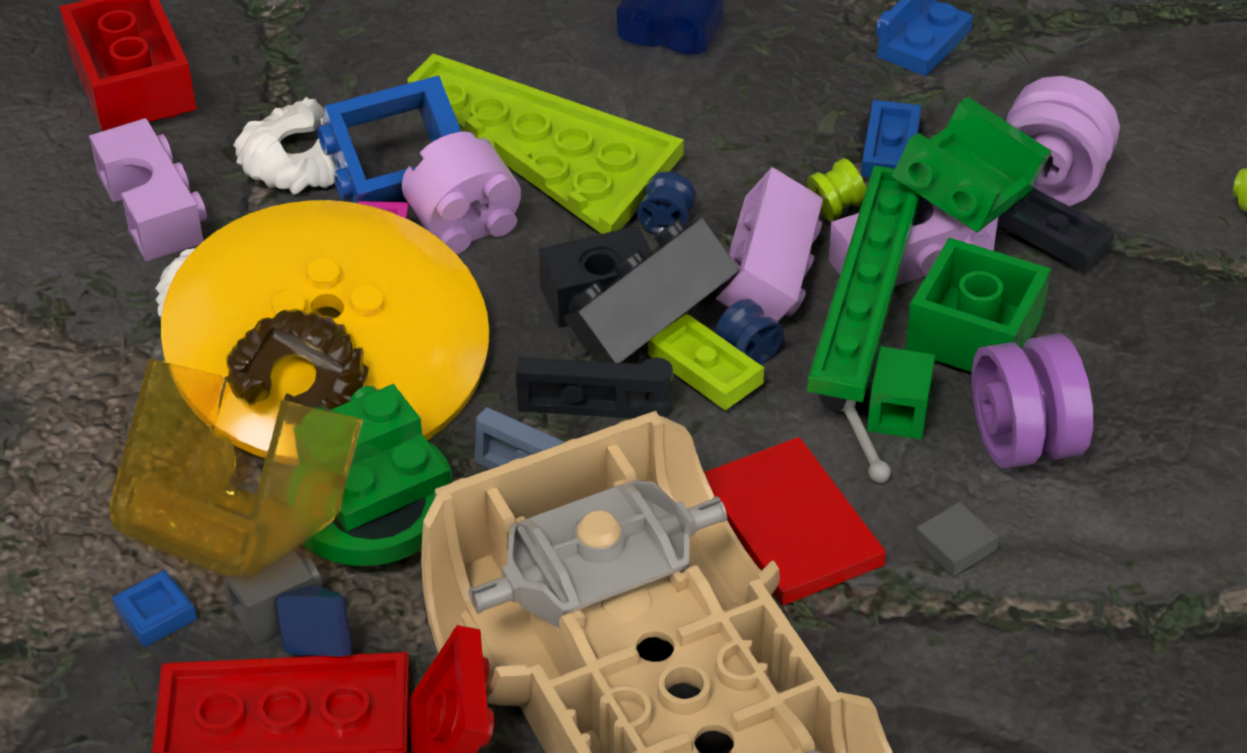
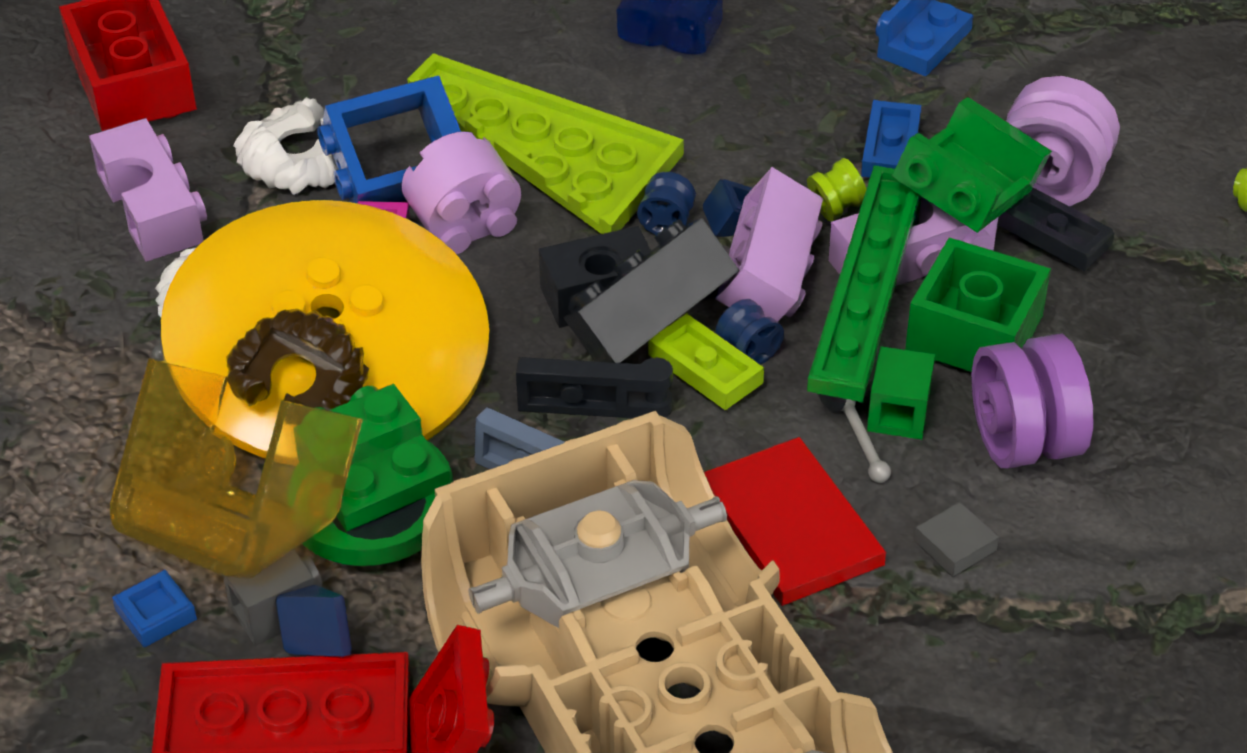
none -> dark blue slope [703,179,753,237]

